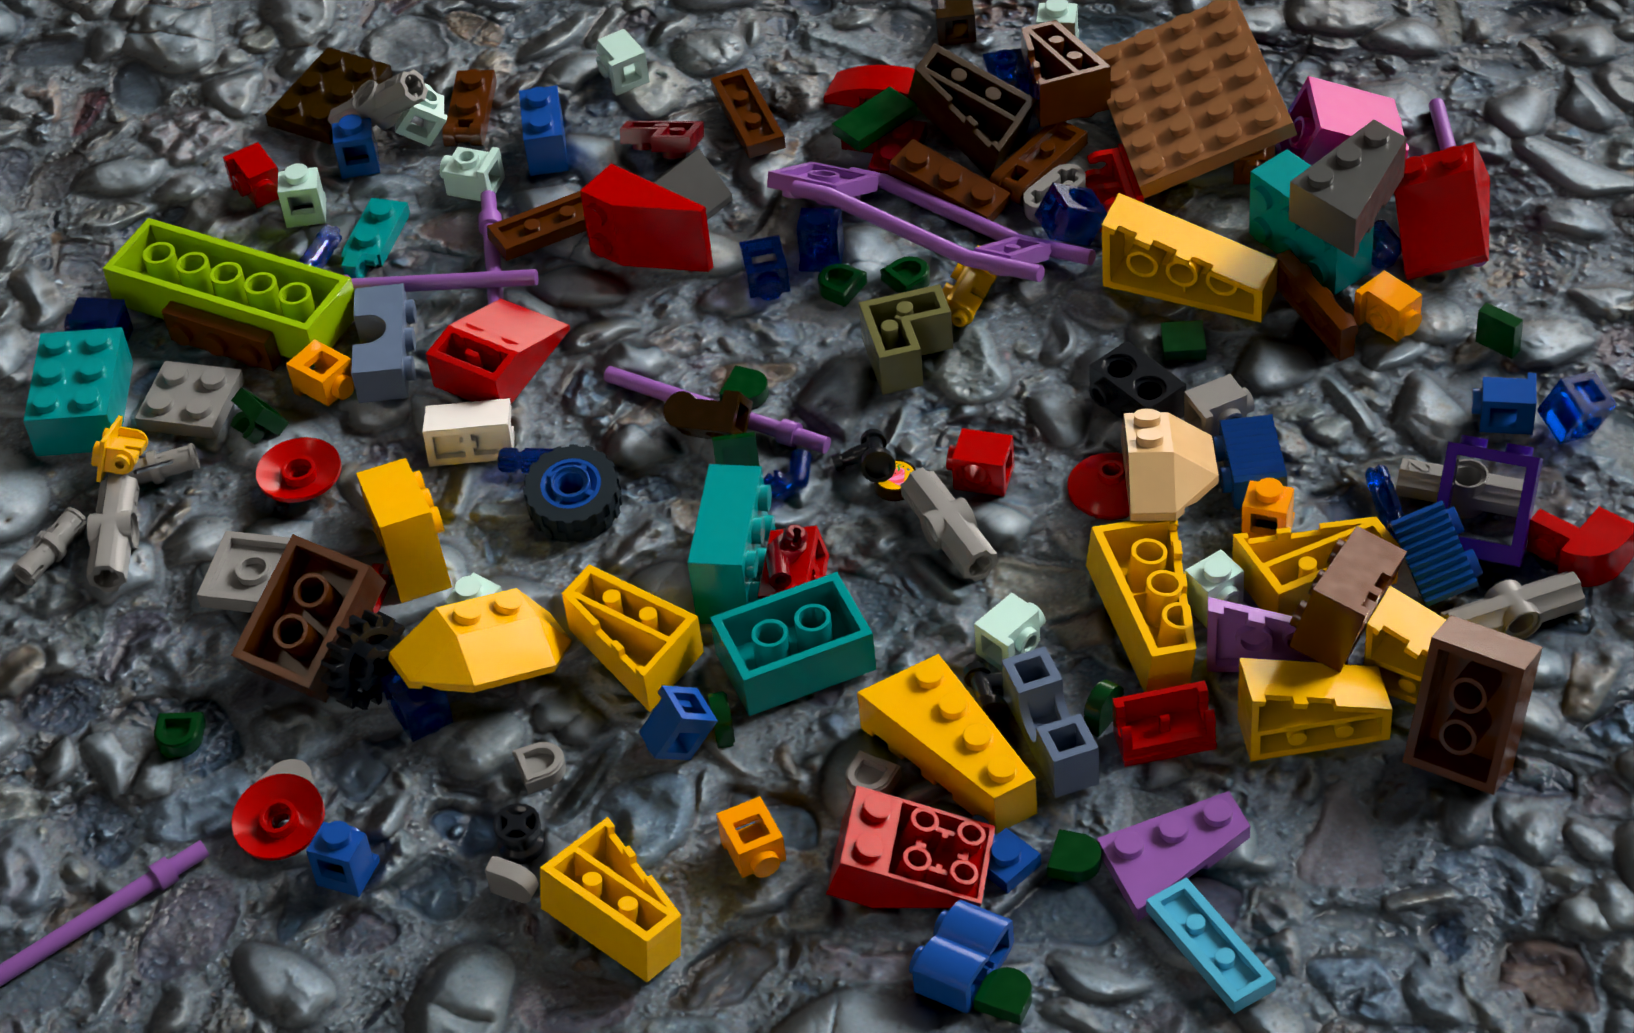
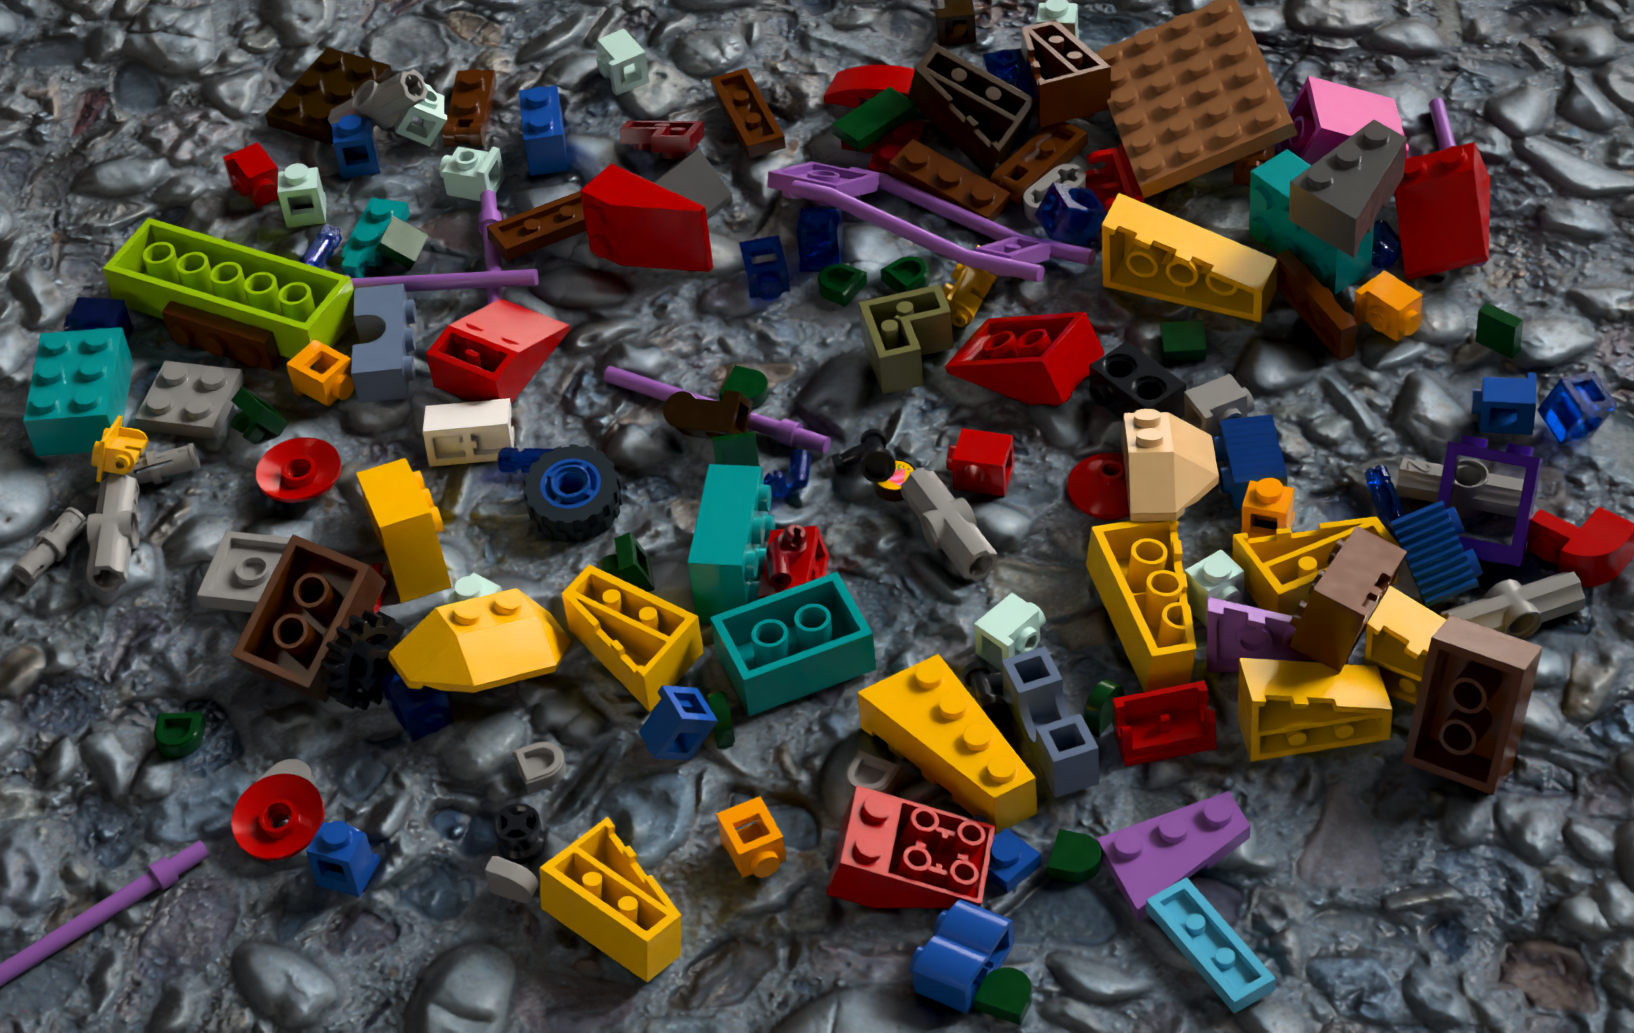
none -> tile [375,216,428,270]
none -> dark green tile [600,532,655,592]
none -> red slope [945,312,1105,406]

